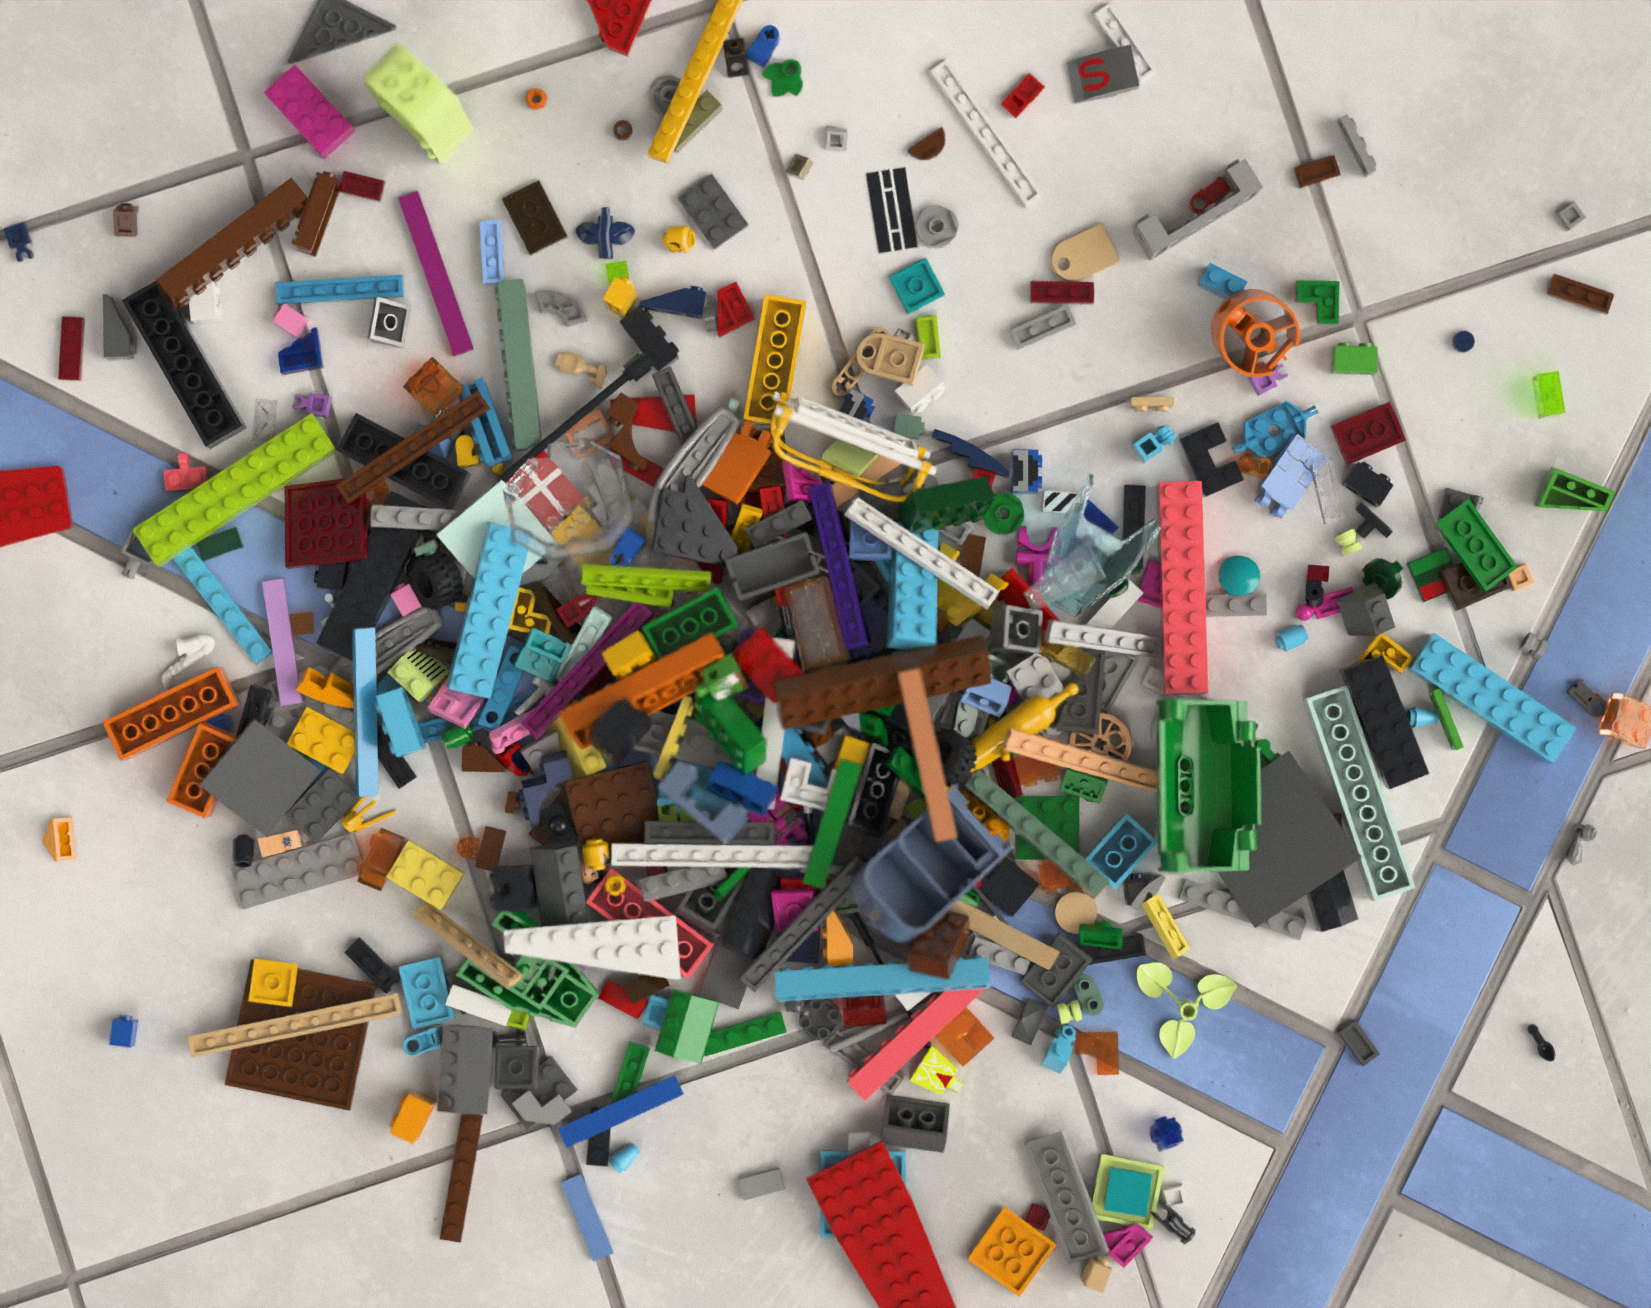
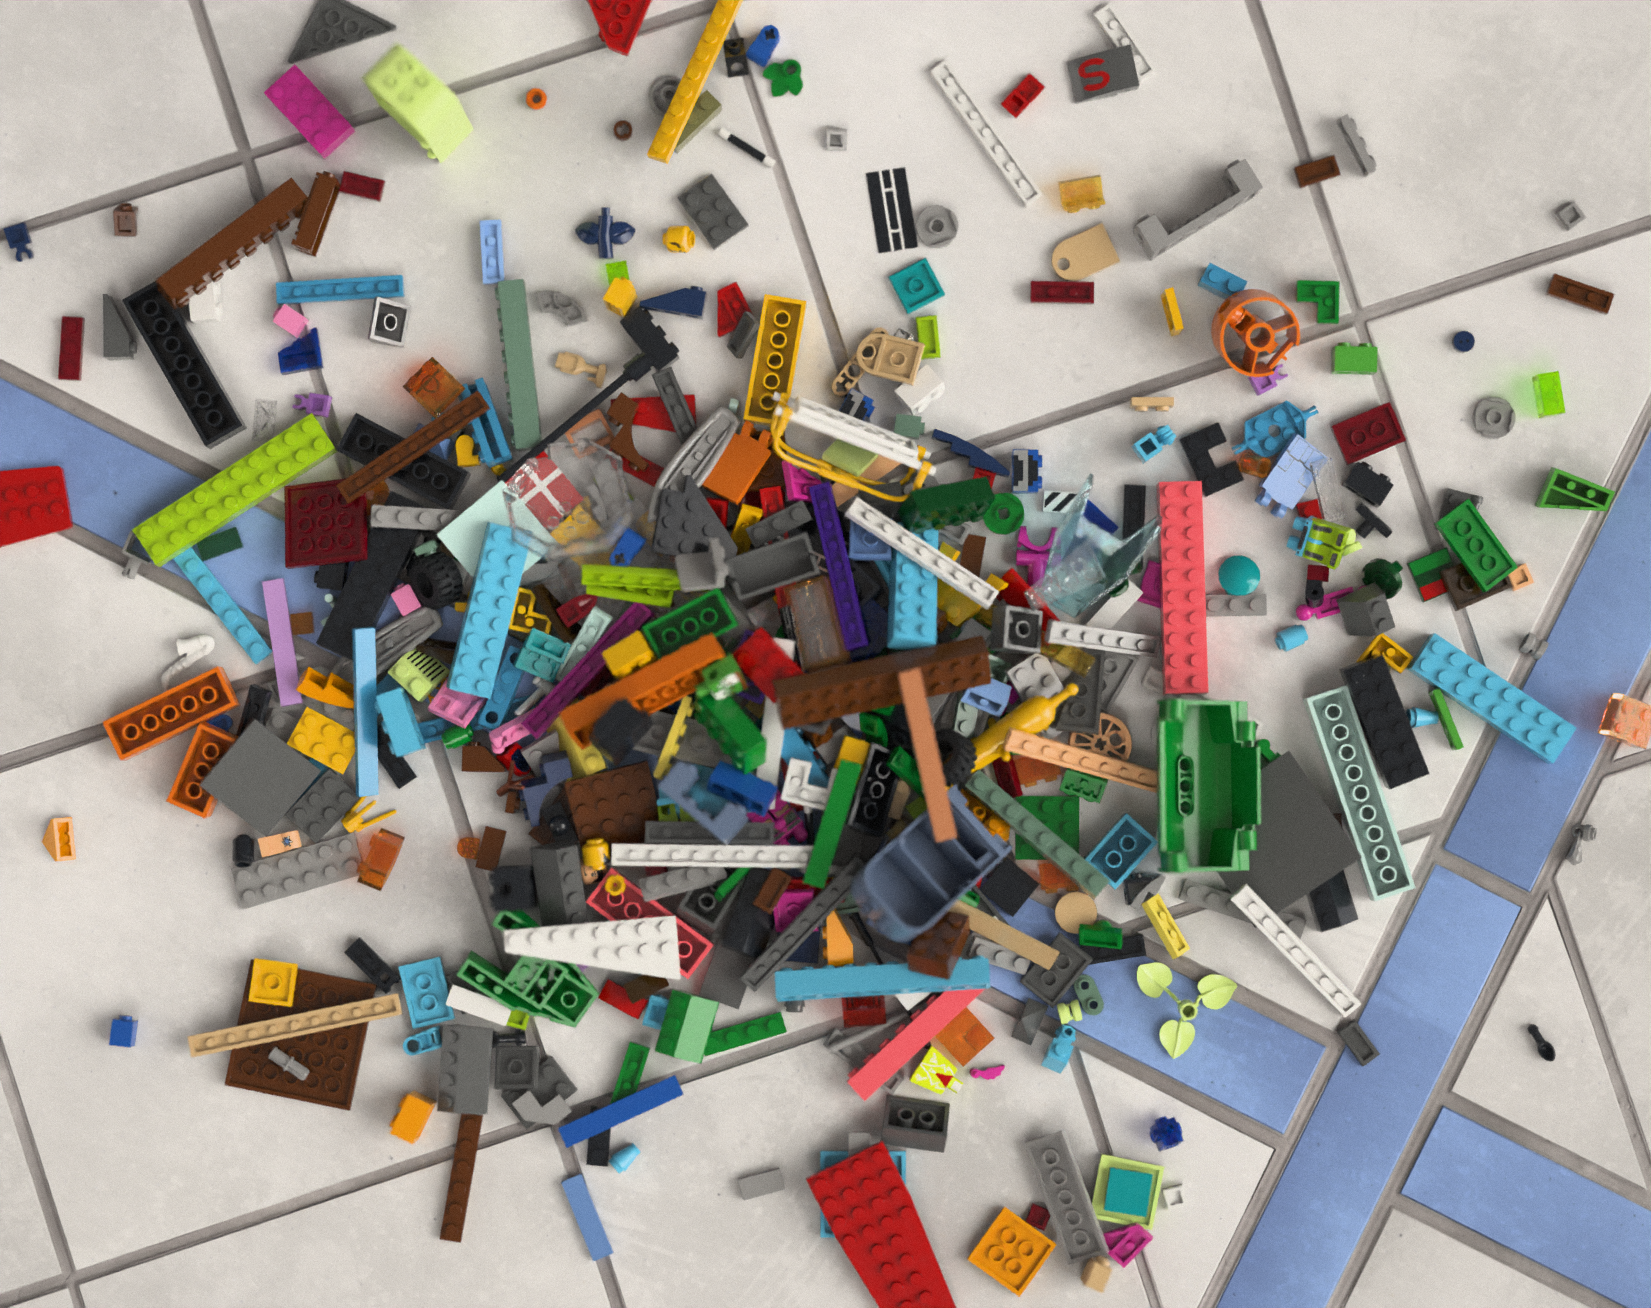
coral plate [163,453,208,492] -> none
light yellow brick [387,840,466,910] -> none
magenta tile [398,191,474,357] -> none
tan tile [413,902,523,989] -> none
dark brown tile [502,180,568,256] -> none
dark grey piece [703,306,717,332] -> none
dark tan plate [785,154,814,180] -> none
dark grey dish [799,999,841,1040] -> none
reddish brown tile [907,127,945,160] -> none
light grey plate [1010,304,1076,350] -> none
clear orange plate [1075,1031,1119,1075] -> none
black piece [1151,1200,1196,1244] -> none
red piece [1189,177,1230,214] -> none
dark grey piece [1567,679,1608,717] -> none
none -> light grey axle [268,1047,310,1080]
none -> copper plant [496,760,535,797]
none -> light grey bracket [675,538,728,591]
none -> black bar [718,128,776,168]
none -> dark grey tile [726,311,760,359]
none -> reddish brown tile [752,867,792,914]
none -> dark pink piece [969,1065,1005,1080]
none -> clear yellow bracket [1058,175,1105,213]
none -> yellow tile [1160,287,1184,336]
none -> white tile [1230,883,1361,1018]
none -> hips [1287,516,1351,570]
none -> red plate [1296,499,1322,519]
none -> light grey tile [1473,397,1515,439]

